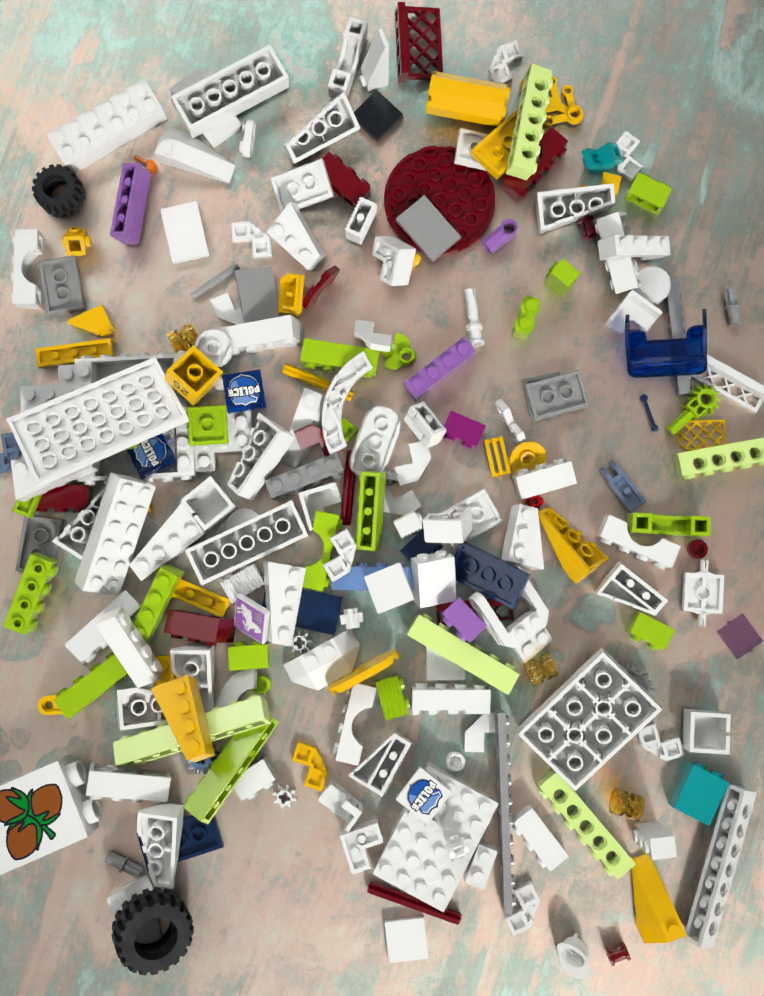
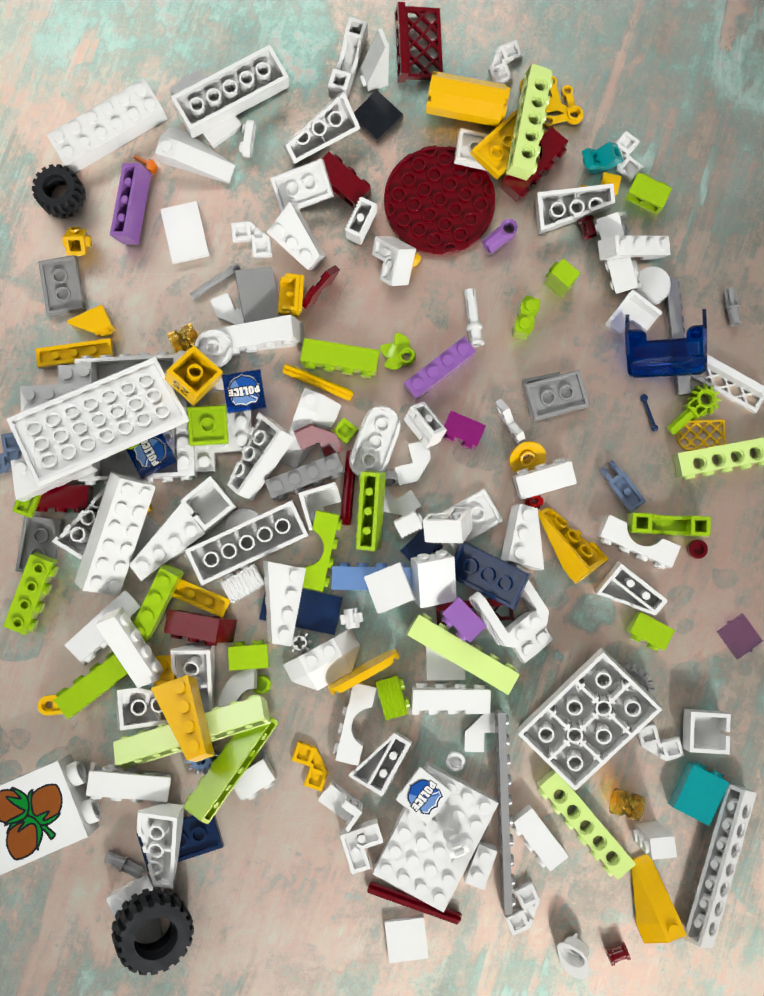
white arch [10,229,44,309] -> none
tile [234,593,270,644] -> none
white gear [273,783,297,809] -> none
white tile [322,351,373,455] -> none
white tile [323,528,357,582] -> none
white tile [354,319,392,352] -> none
light grey tile [396,195,461,262] -> none
yellow tile [483,436,511,477] -> none
clear yellow wheel [523,652,559,687] -> none
white plate [682,560,724,626] -> none

